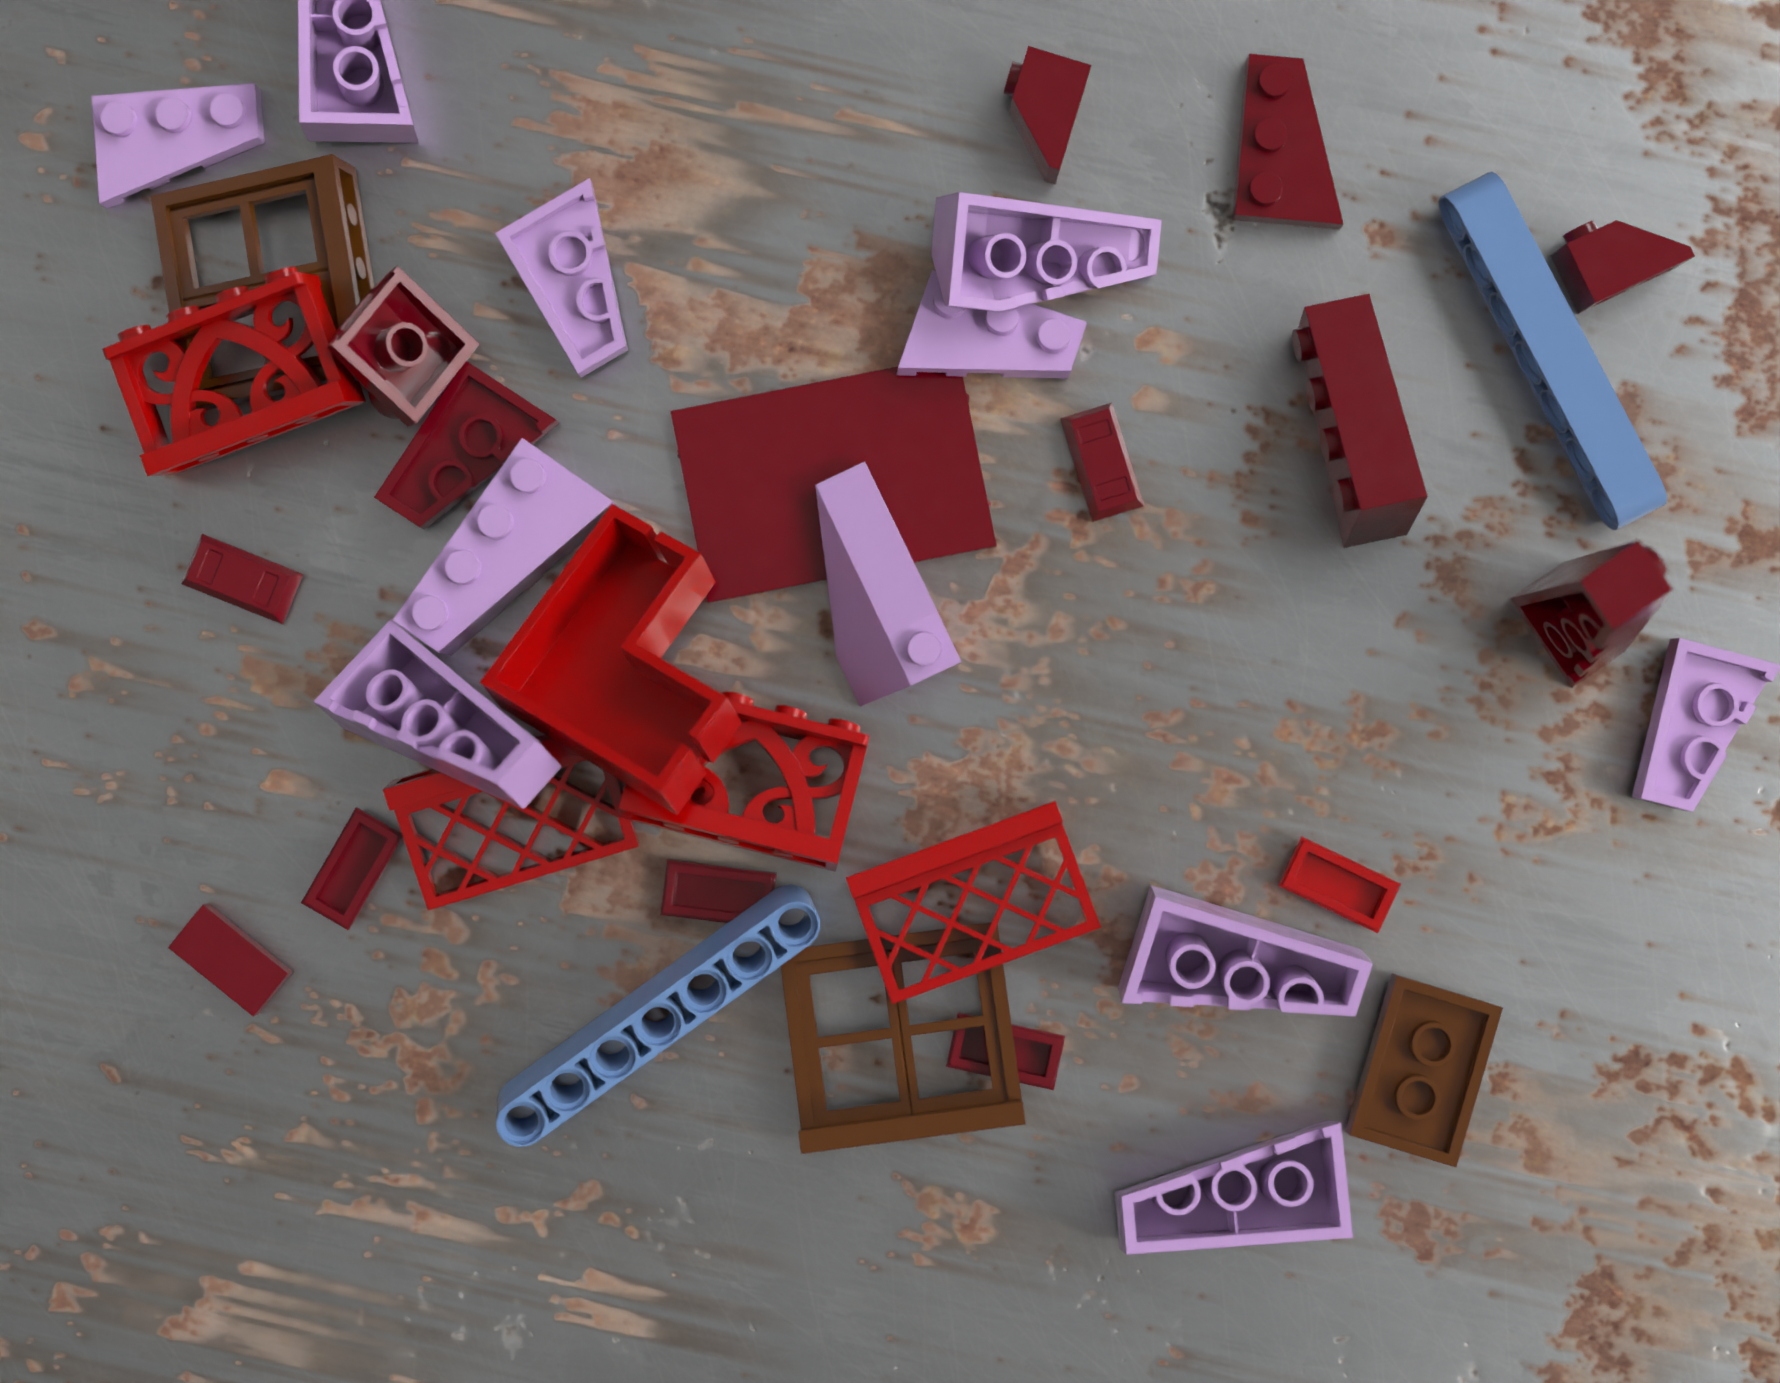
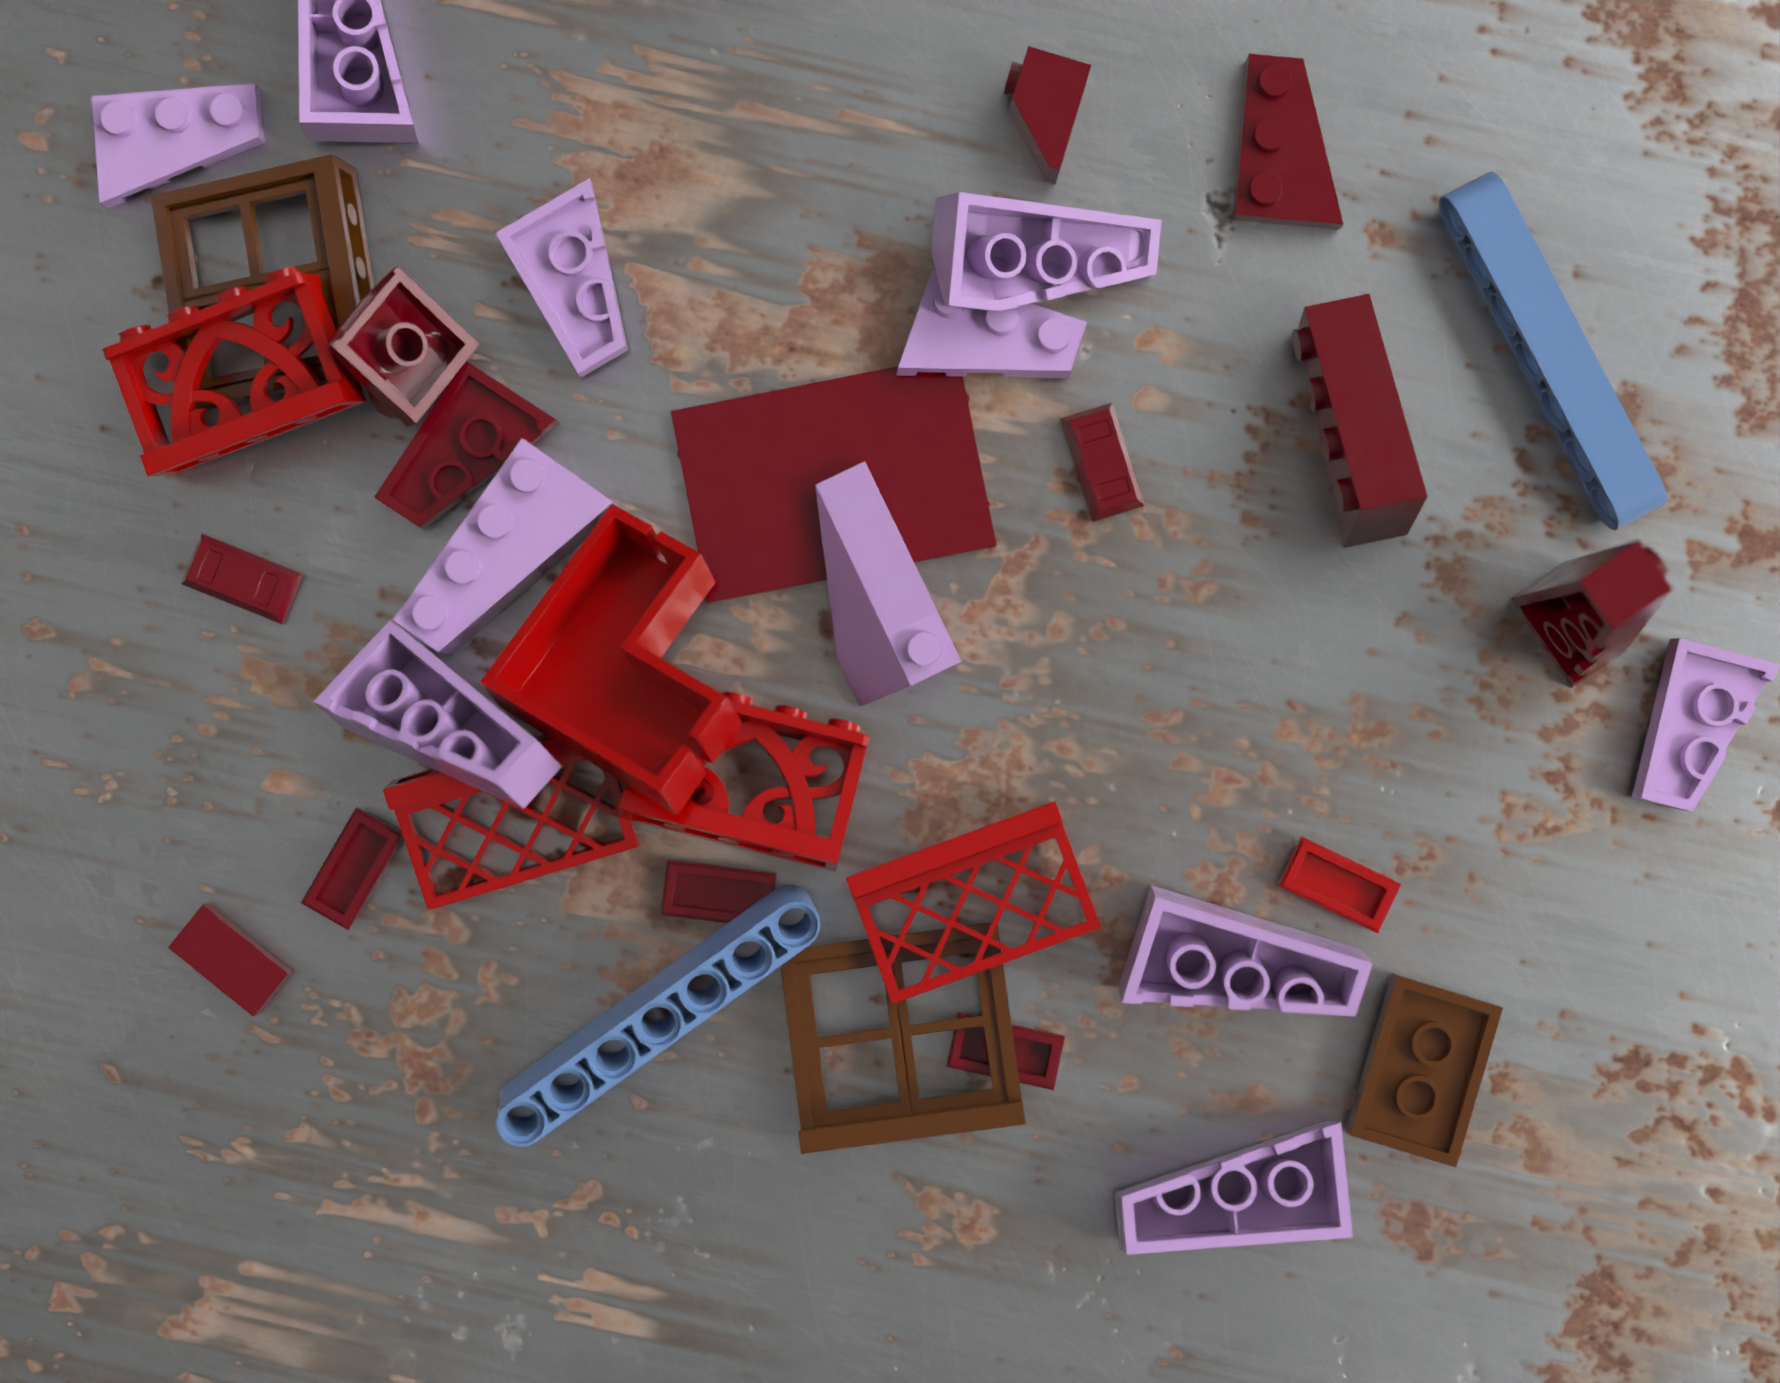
dark red slope [1550,220,1695,314] -> none

